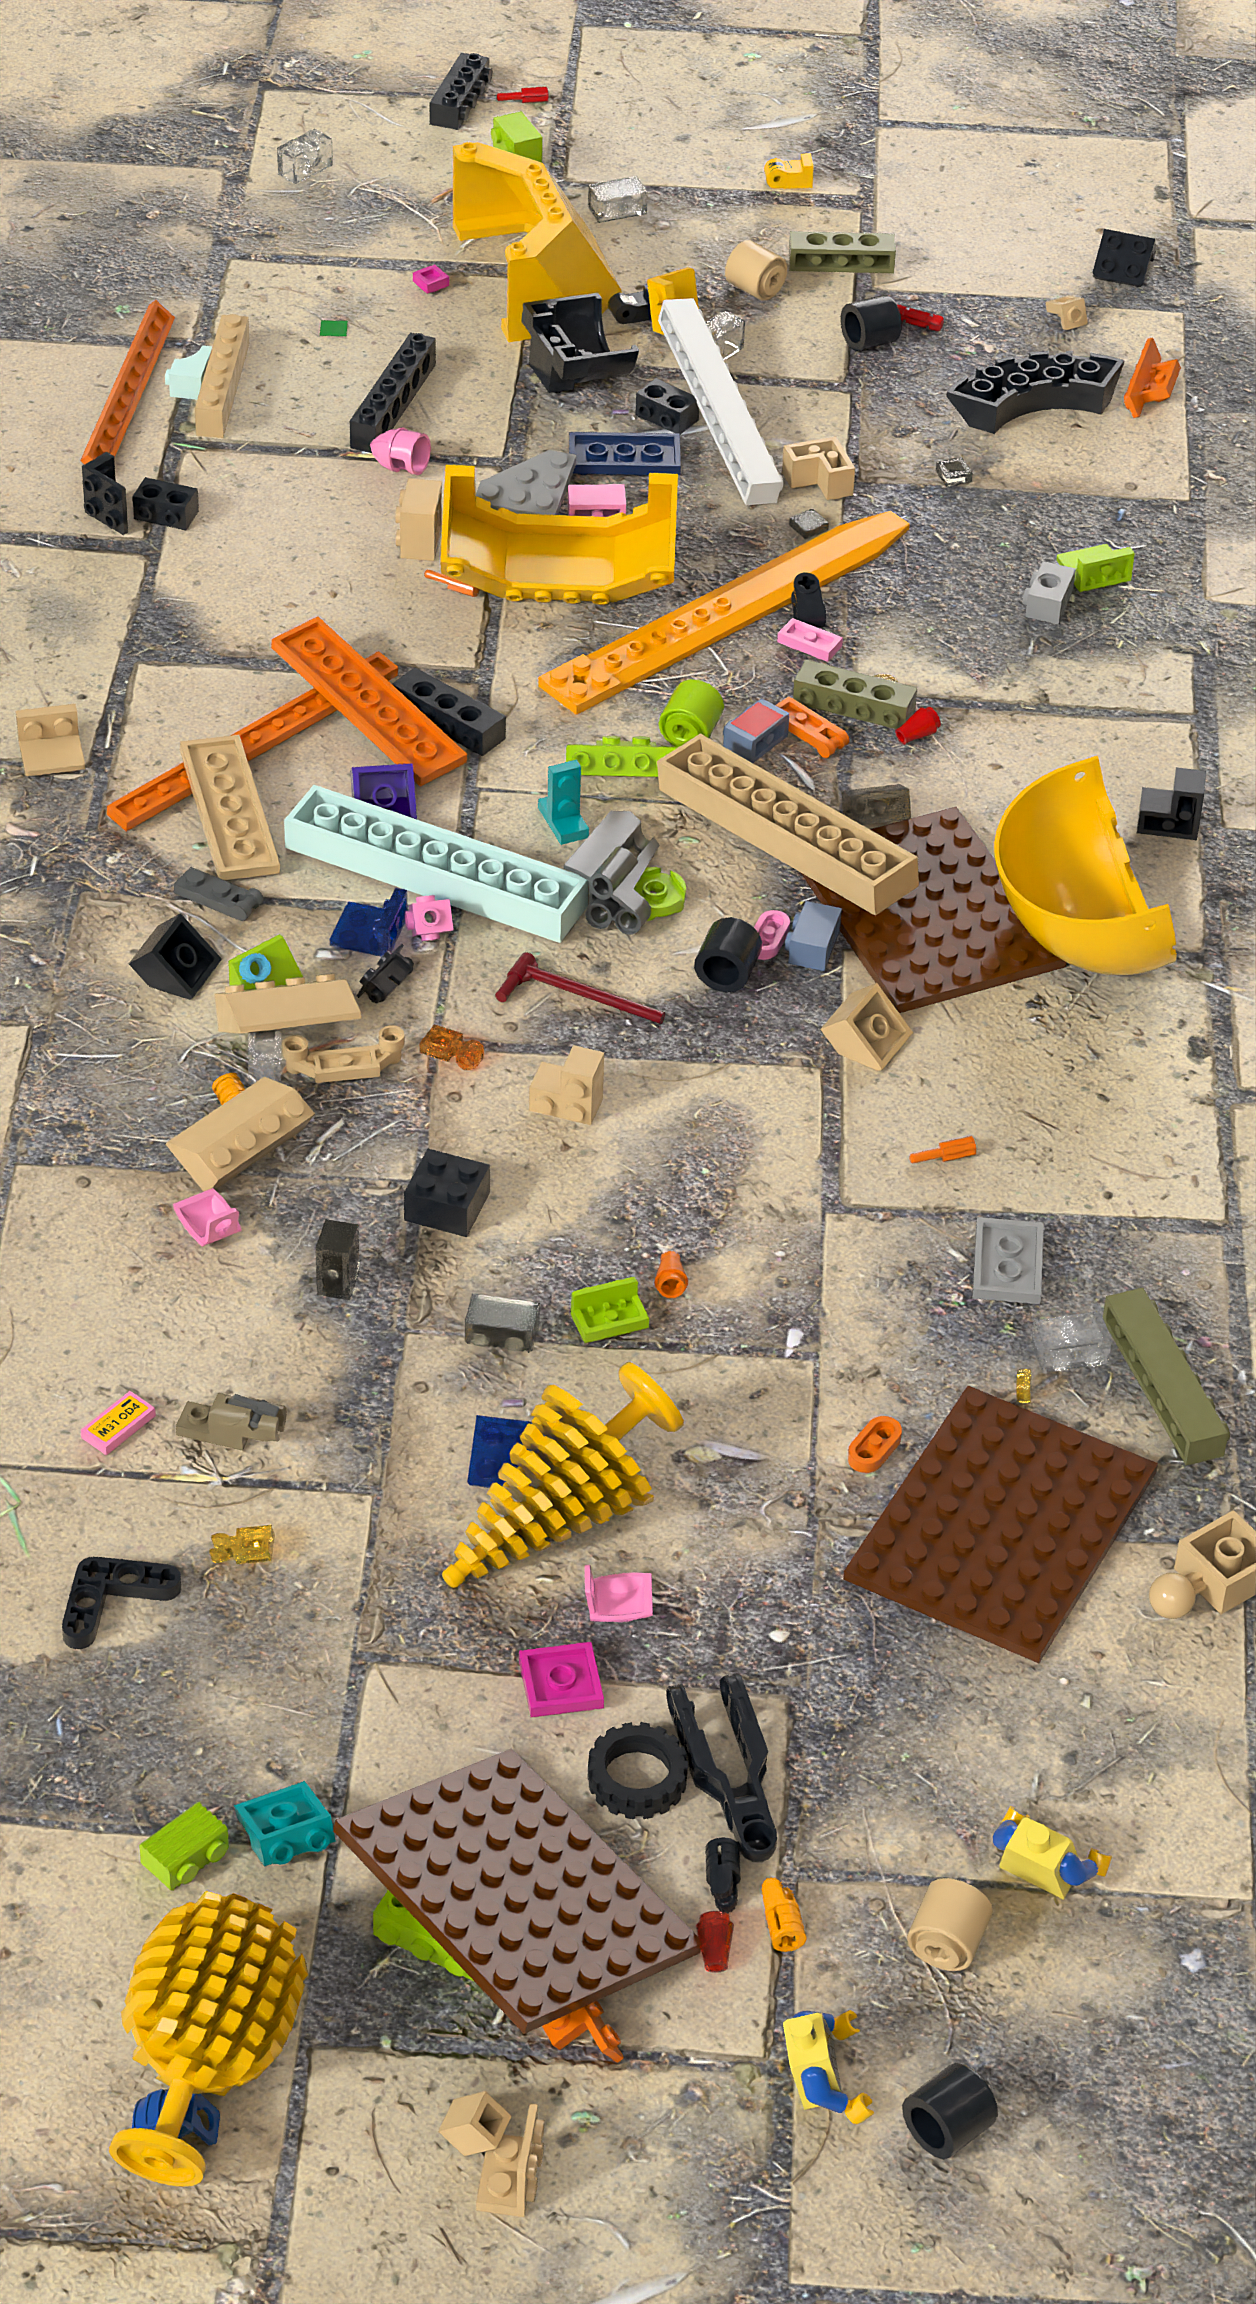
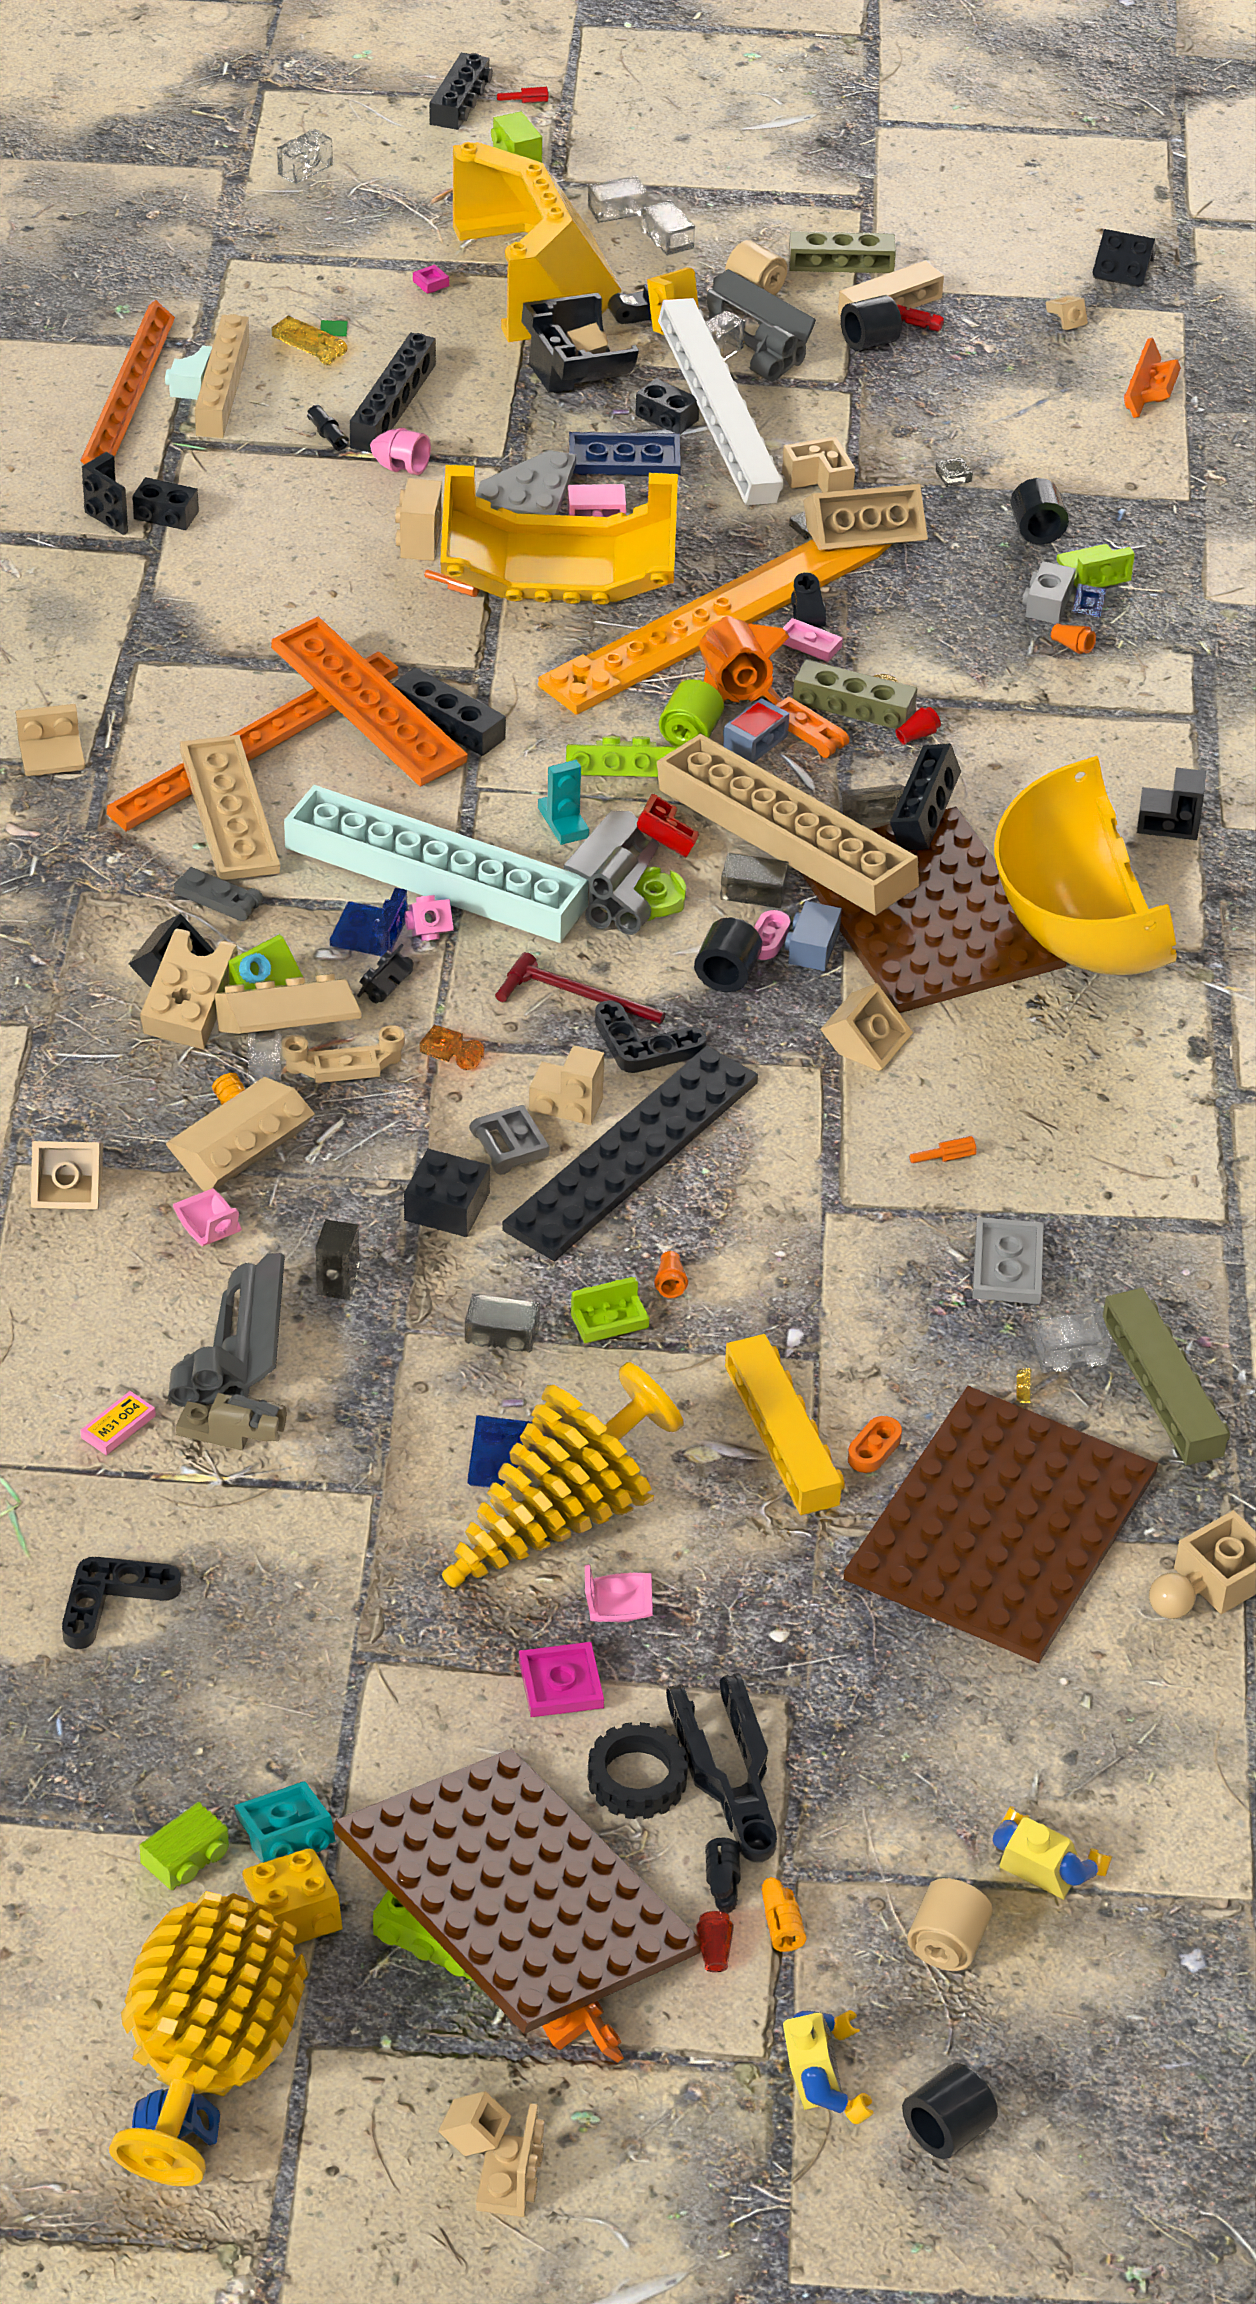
clear yellow plate [209,1525,275,1564] -> none
dark purple slope [350,763,417,820] -> none
yellow leg [764,153,814,189] -> none
black brick [946,351,1124,434] -> none
none -> tan slope [31,1141,103,1209]
none -> tan brick [140,928,238,1050]
none -> dark grey panel [168,1253,285,1407]
none -> yellow bracket [242,1849,343,1945]
none -> clear yellow plate [271,315,348,365]
none -> black pin [307,405,349,451]
none -> flat silver plate [469,1105,550,1175]
none -> black plate [502,1046,758,1262]
none -> tan brick [566,323,608,356]
none -> black beam [595,1000,707,1073]
none -> red brick [637,794,699,858]
none -> clear brick [640,200,695,256]
none -> orange brick [699,616,790,705]
none -> dark grey panel [707,269,816,382]
none -> clear smoke brick [720,853,789,909]
none -> yellow brick [725,1334,845,1516]
none -> tan slope [803,484,928,551]
none -> brick [838,260,944,315]
none -> black brick [890,743,961,851]
none -> black piece [1010,478,1069,545]
none -> orange cone [1051,623,1096,654]
none -> clear blue slope [1072,584,1107,618]

